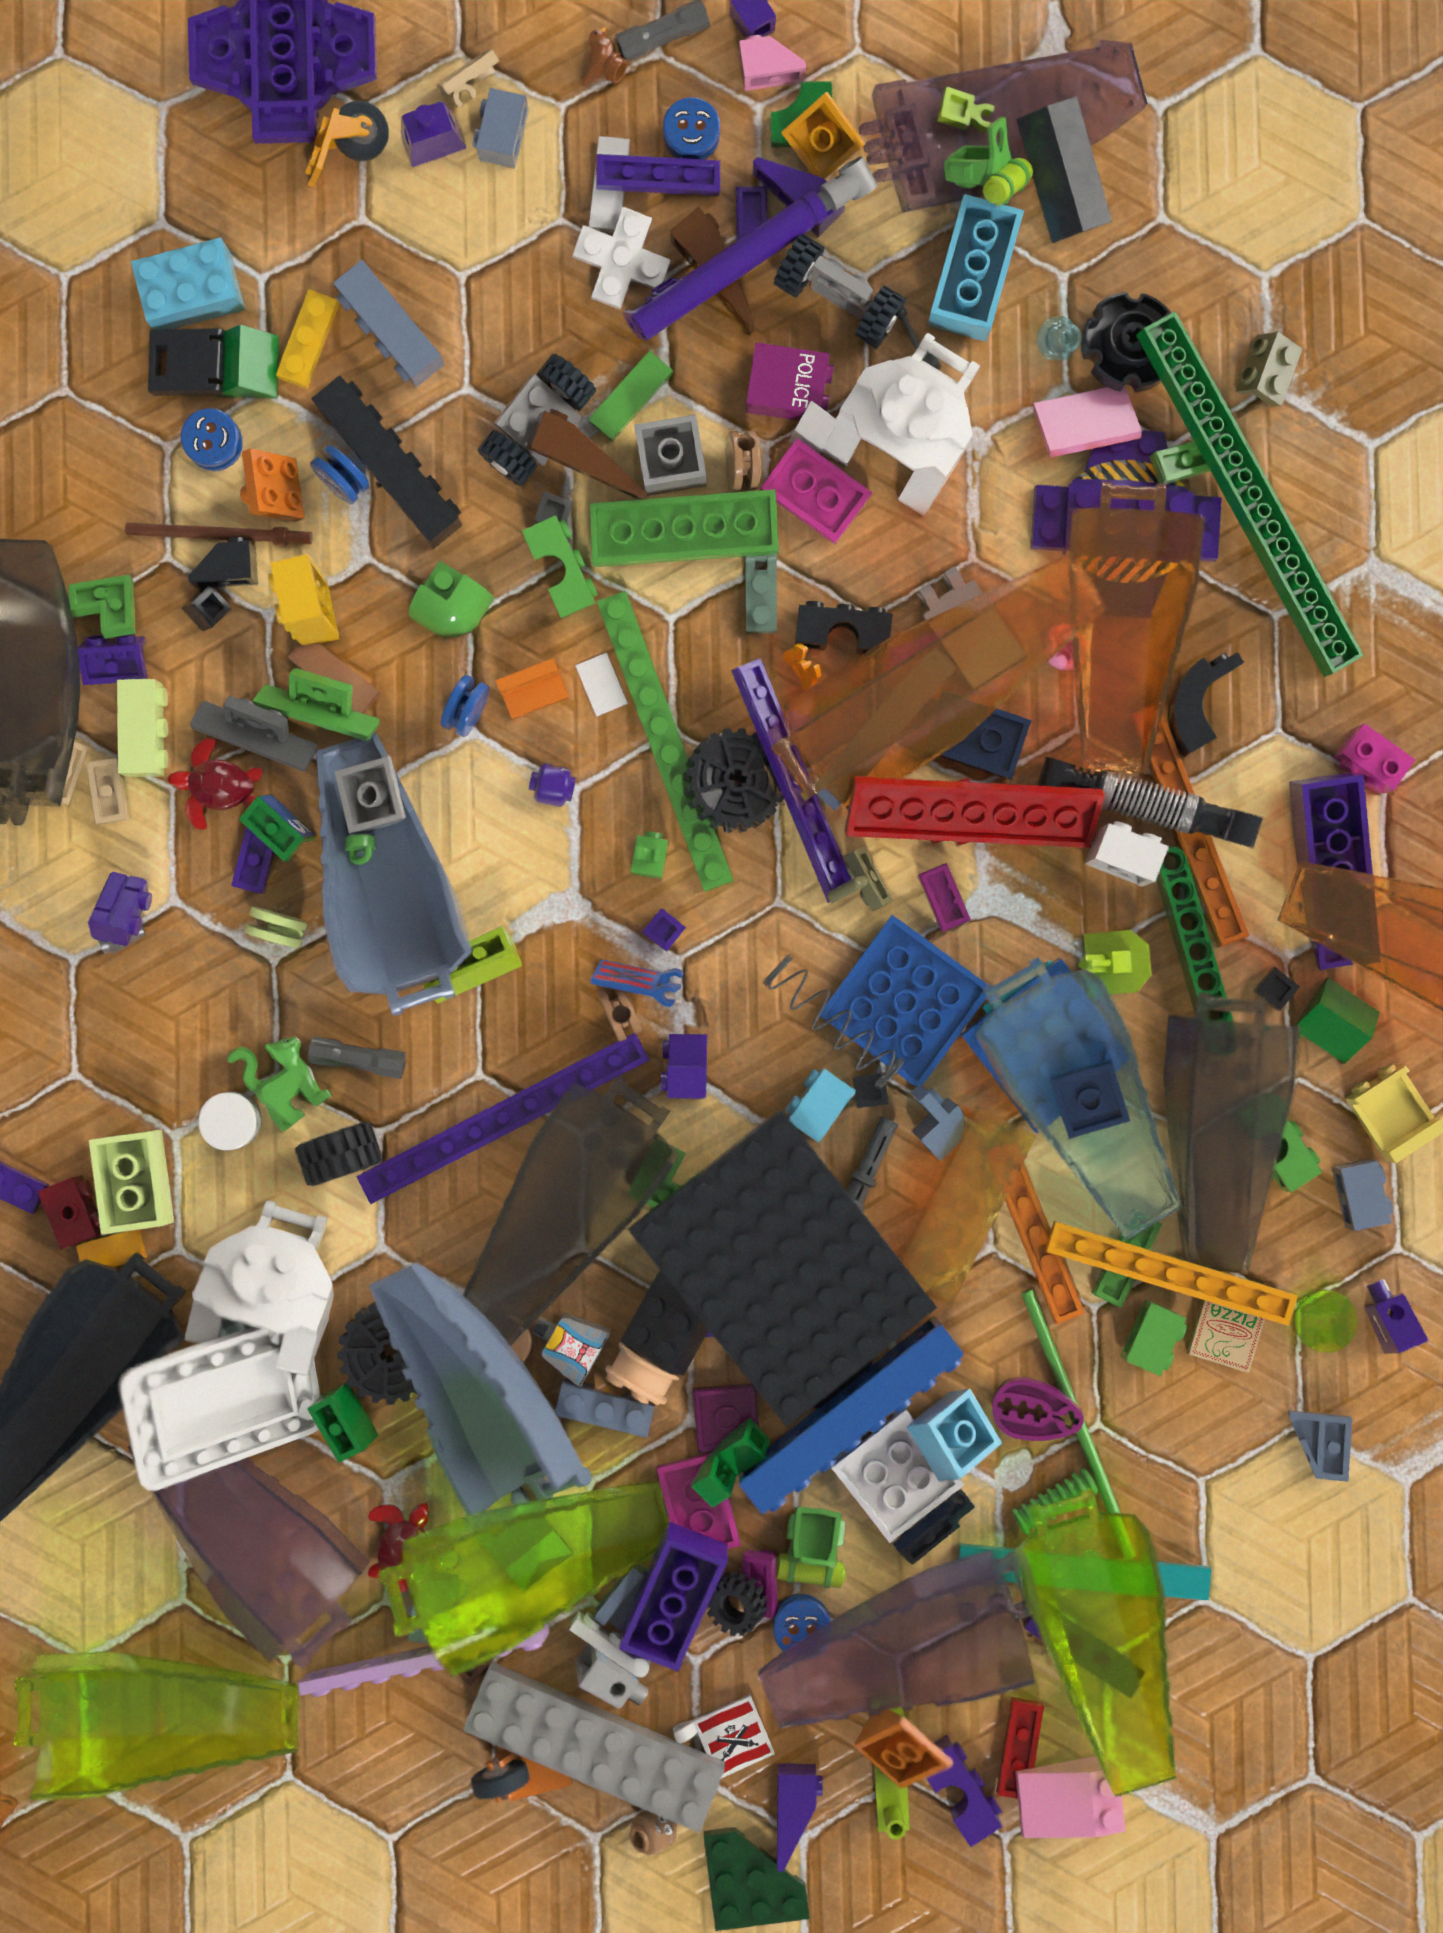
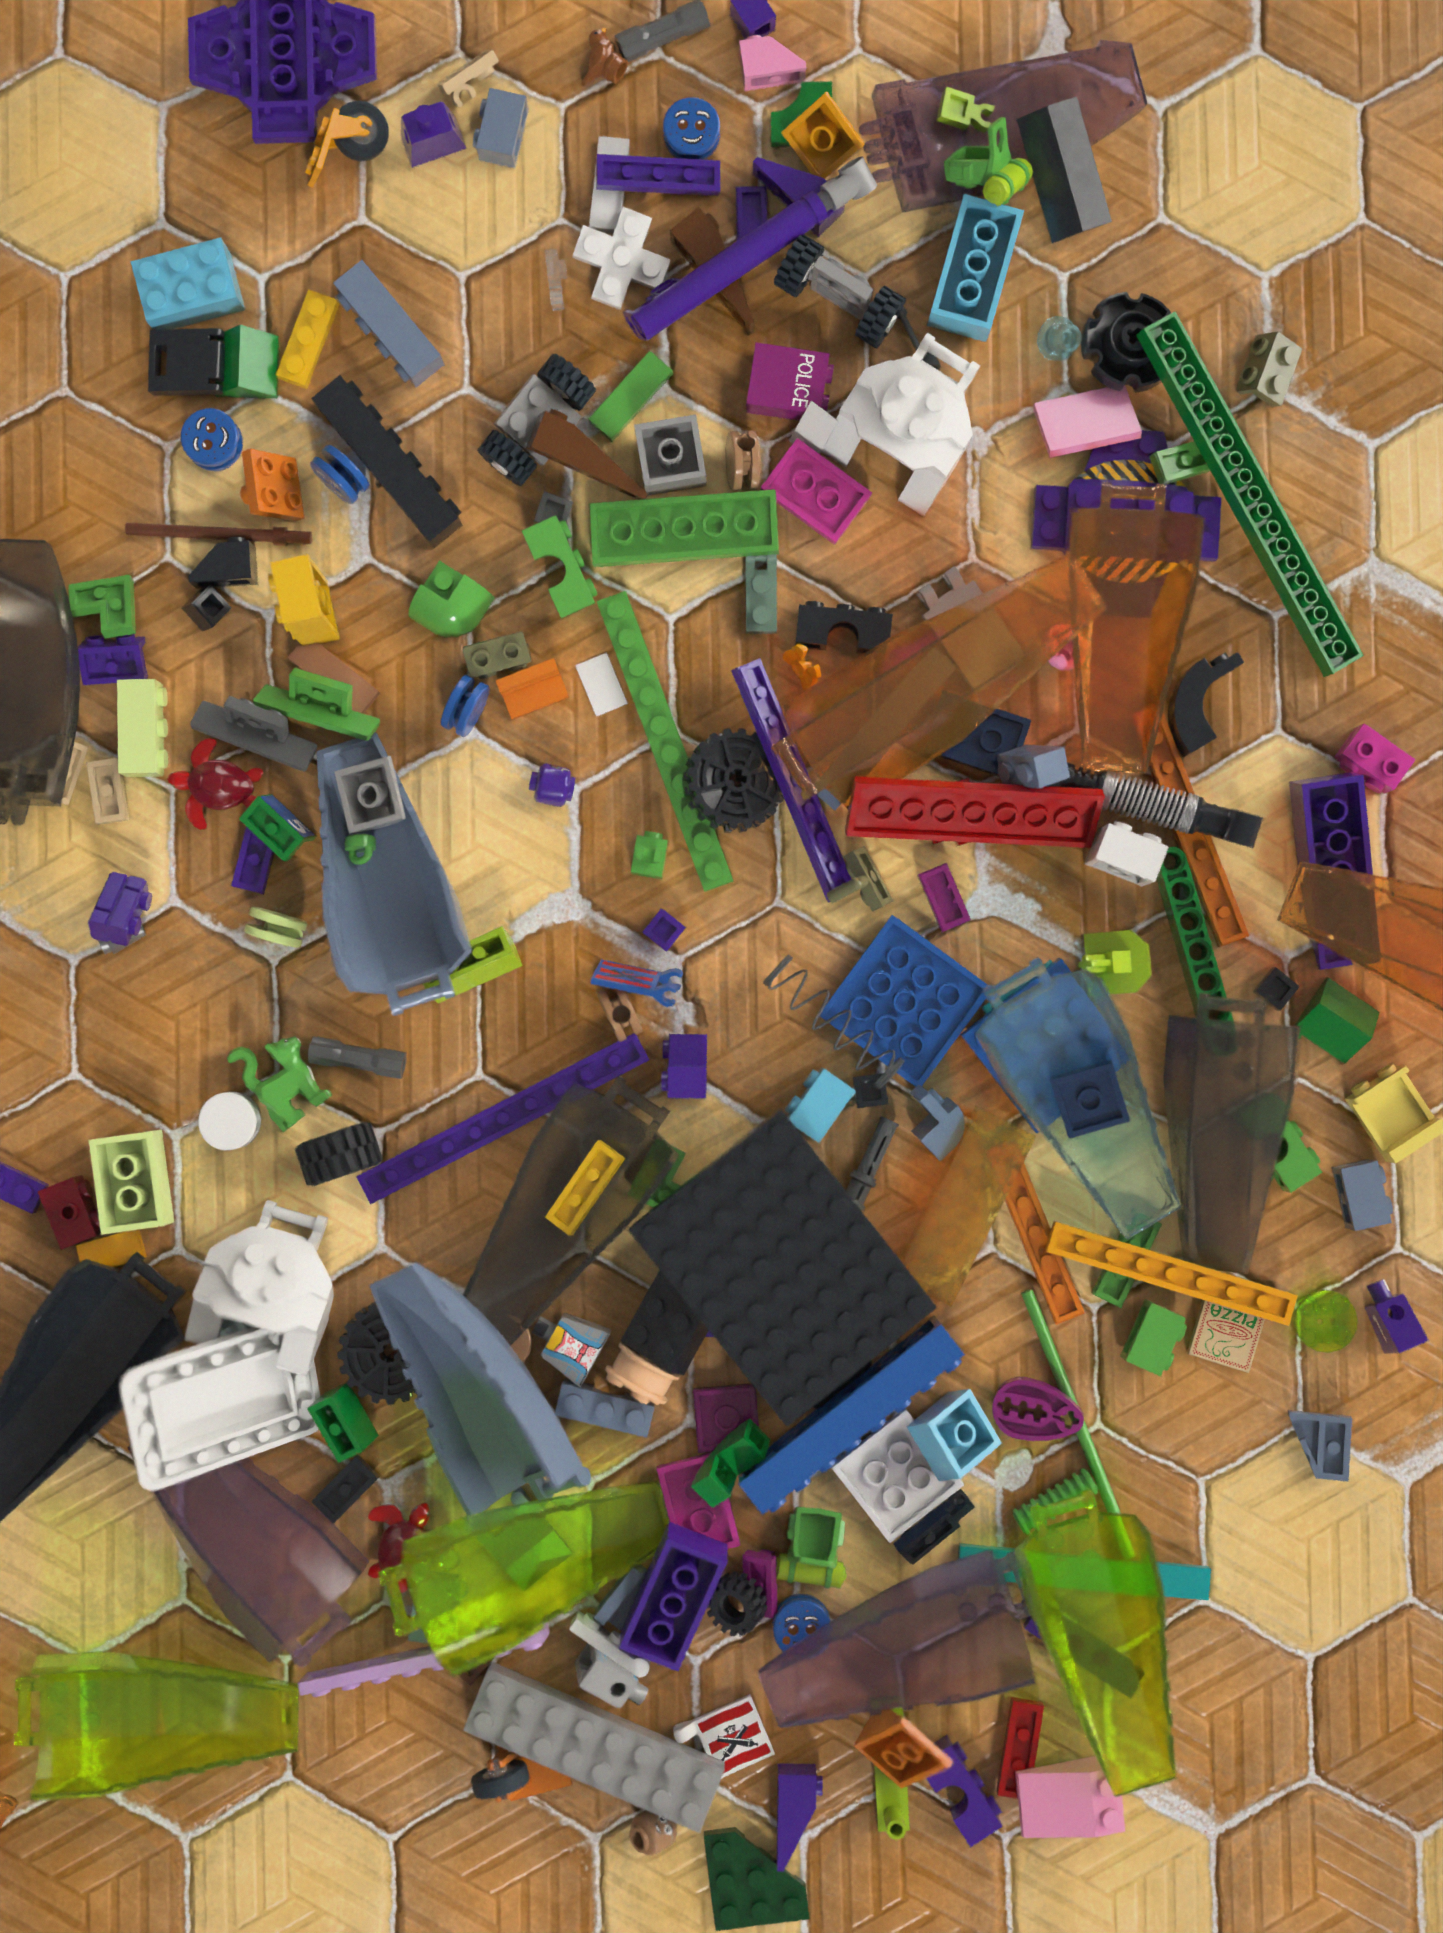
none -> black plate [311,1454,380,1524]
none -> olive bracket [463,631,531,679]
none -> clear plate [545,249,567,311]
none -> yellow plate [545,1140,626,1236]
none -> sand blue brick [996,745,1070,788]

